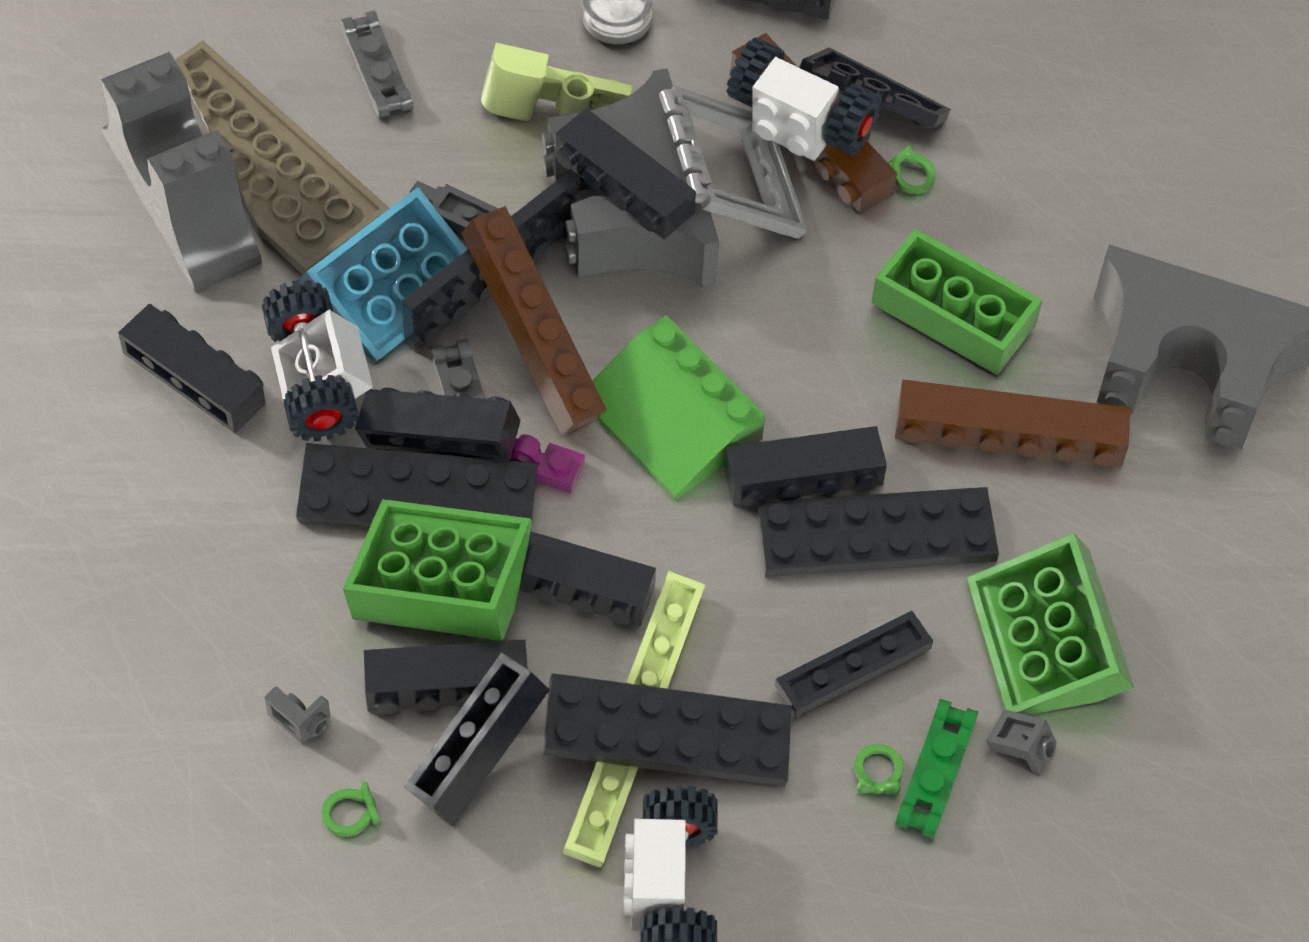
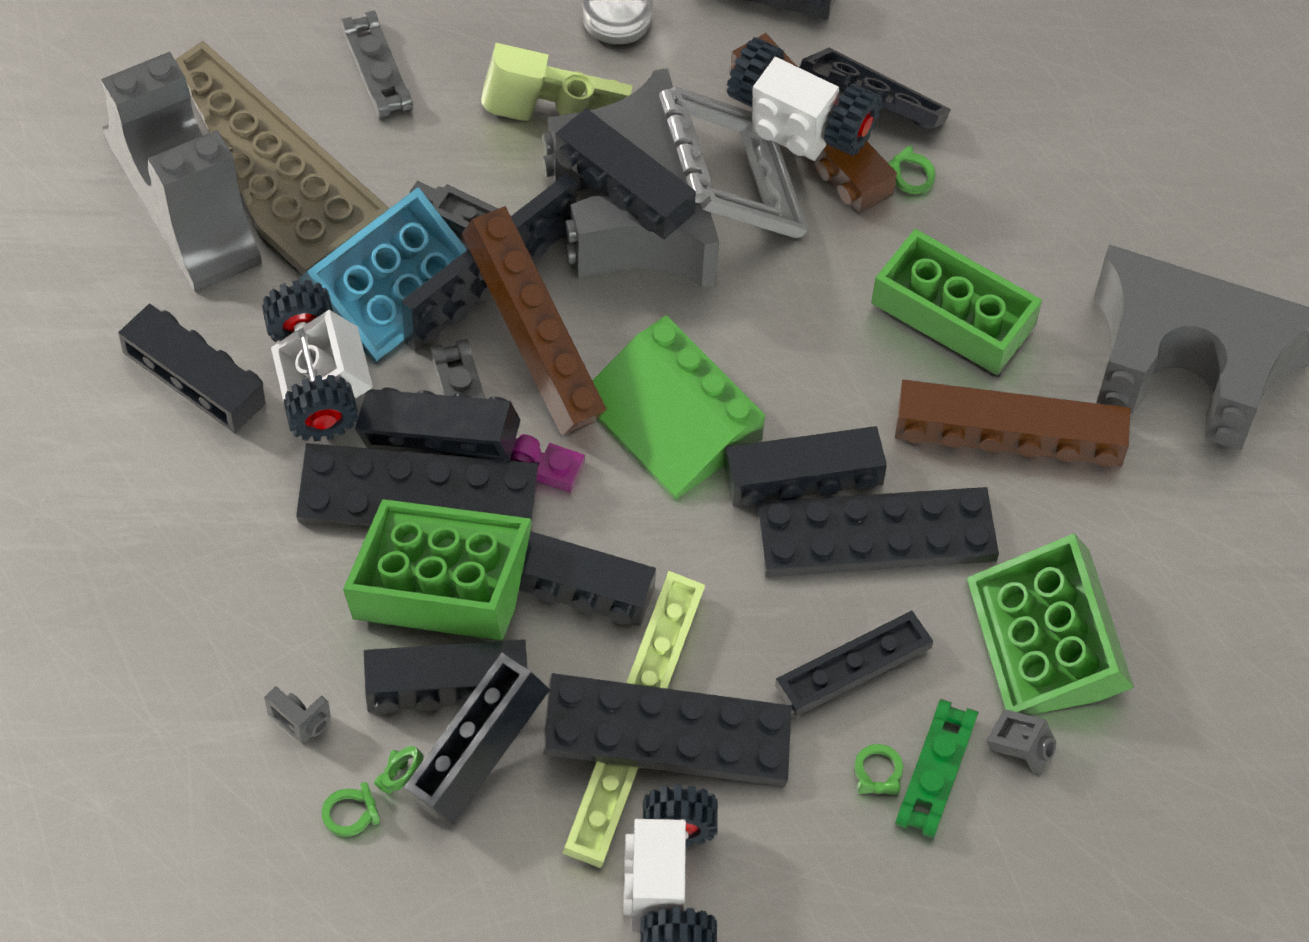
none -> bright green piece [374,746,424,794]

